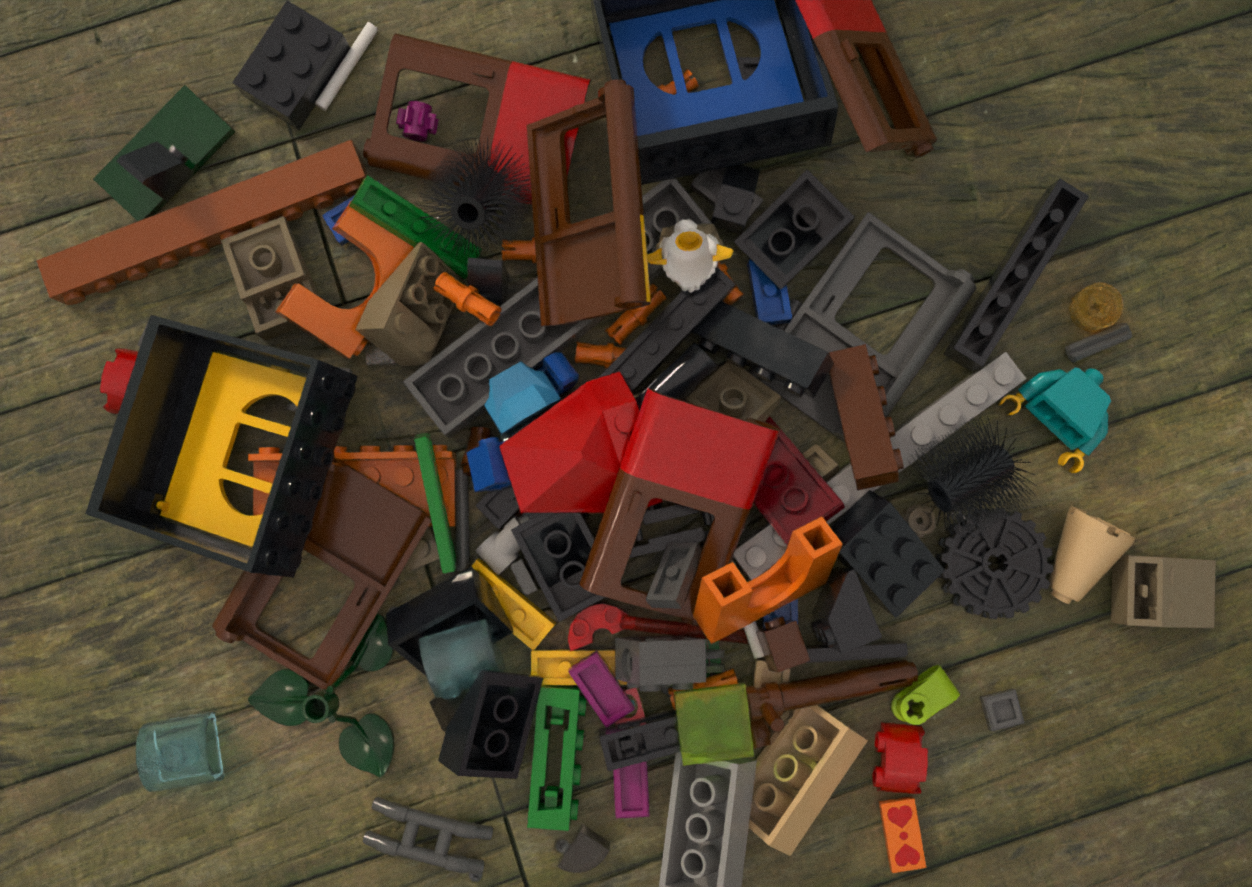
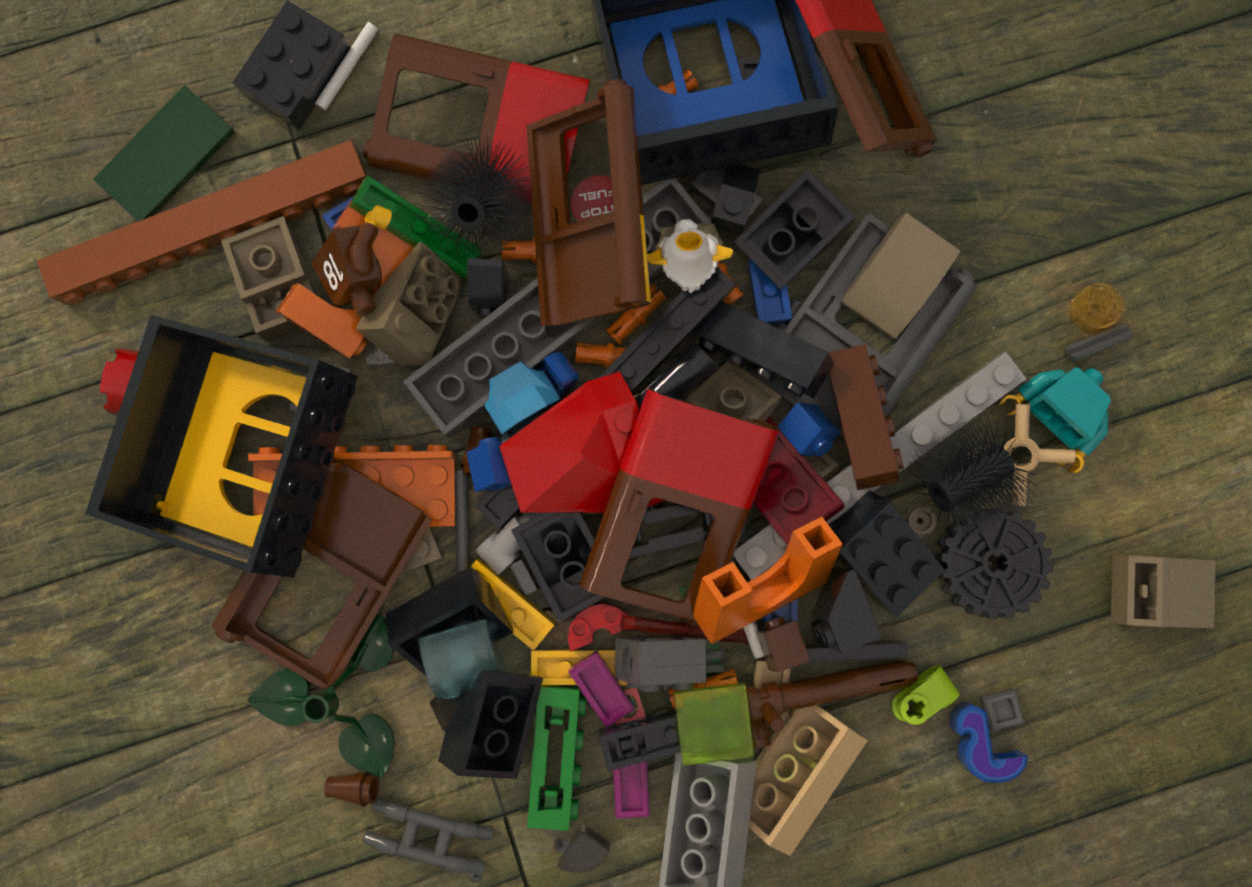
black slope [116,141,194,202] -> none
clear light blue brick [136,711,224,792] -> none
magenta gear [396,101,439,142] -> none
green tile [414,433,457,574] -> none
orange pin [433,272,502,326] -> none
dark grey plate [646,543,702,609] -> none
red cylinder [872,722,928,794] -> none
orange tile [878,796,927,873] -> none
black brick [944,179,1089,372] -> none
tan cone [1049,505,1136,604] -> none
none -> reddish brown torso [311,205,392,316]
none -> reddish brown cone [324,771,379,807]
none -> red sticker [571,175,614,222]
none -> blue brick [777,402,841,457]
none -> dark tan slope [840,213,961,339]
none -> blue animal [949,702,1028,783]
none -> tan bar [968,404,1075,506]

